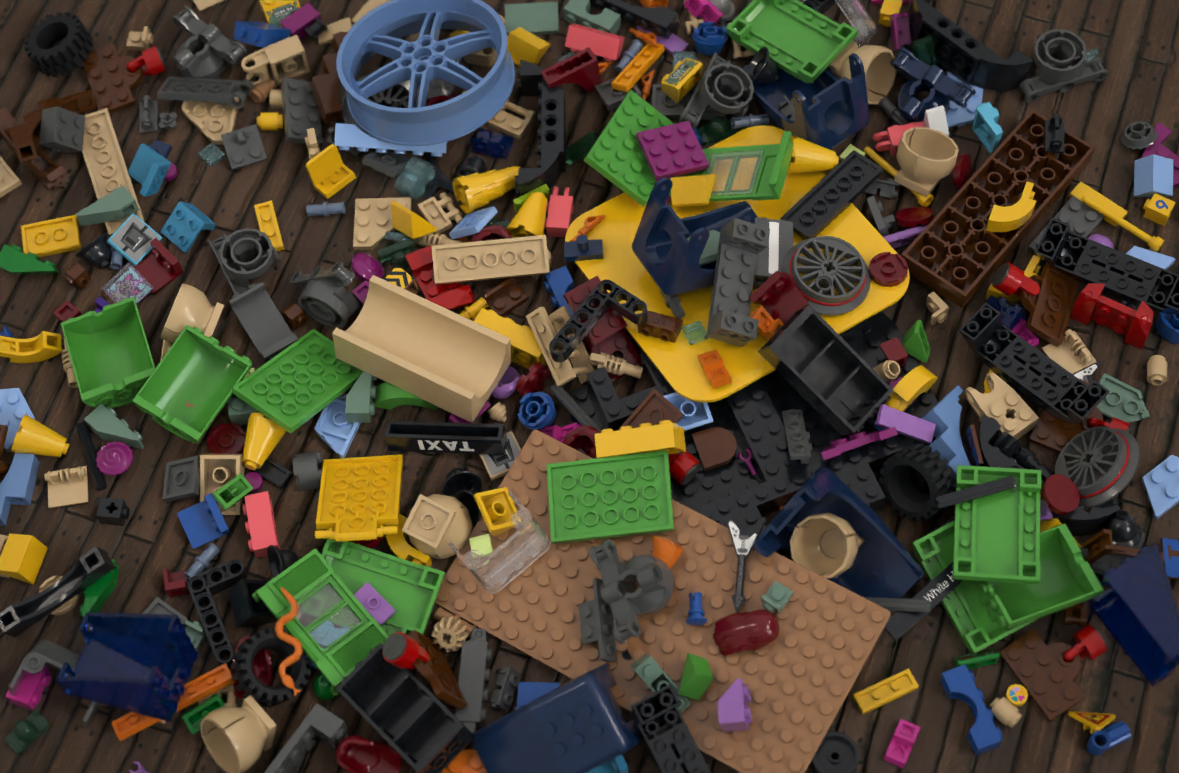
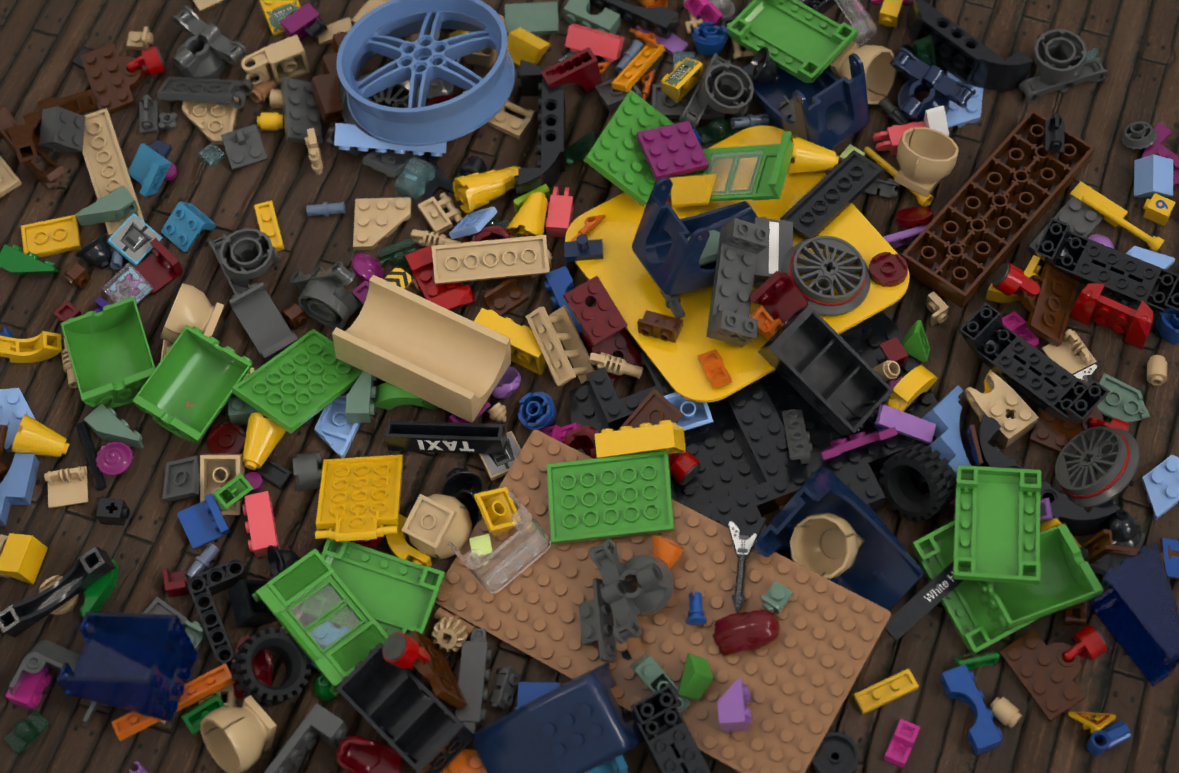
black tyre [24,12,94,77] -> none
blue brick [233,21,291,47] -> none
orange animal [275,587,303,696] -> none
yellow bracket [306,144,356,199] -> none
medium lavender plate [354,582,396,626] -> none
clear light blue tile [385,231,408,243] -> none
yellow slope [391,200,438,239] -> none
yellow pin [458,297,489,320] -> none
clear blue bracket [471,128,514,159] -> none
dark red plate [516,362,551,397] -> none
black beam [549,280,648,363] -> none
dark grey axle [550,383,601,432] -> none
clear light blue tile [682,320,708,345] -> none
reddish brown tile [691,427,737,471] -> none
magenta hand [737,449,757,476] -> none
dark grey axle [863,597,931,612] -> none
dark grey hinge [866,196,897,237] -> none
magenta hinge [890,12,911,51] -> none
black axle [935,476,1016,509] -> none
dark red tile [953,154,972,191] -> none
medium azure plate [972,102,1003,155] -> none
yellow arch [986,182,1036,232] -> none
clear blue bracket [986,295,1027,331] -> none
black piece [993,431,1054,478] -> none
yellow tile [1006,684,1028,707] -> none
dark red tile [1041,474,1080,515] -> none

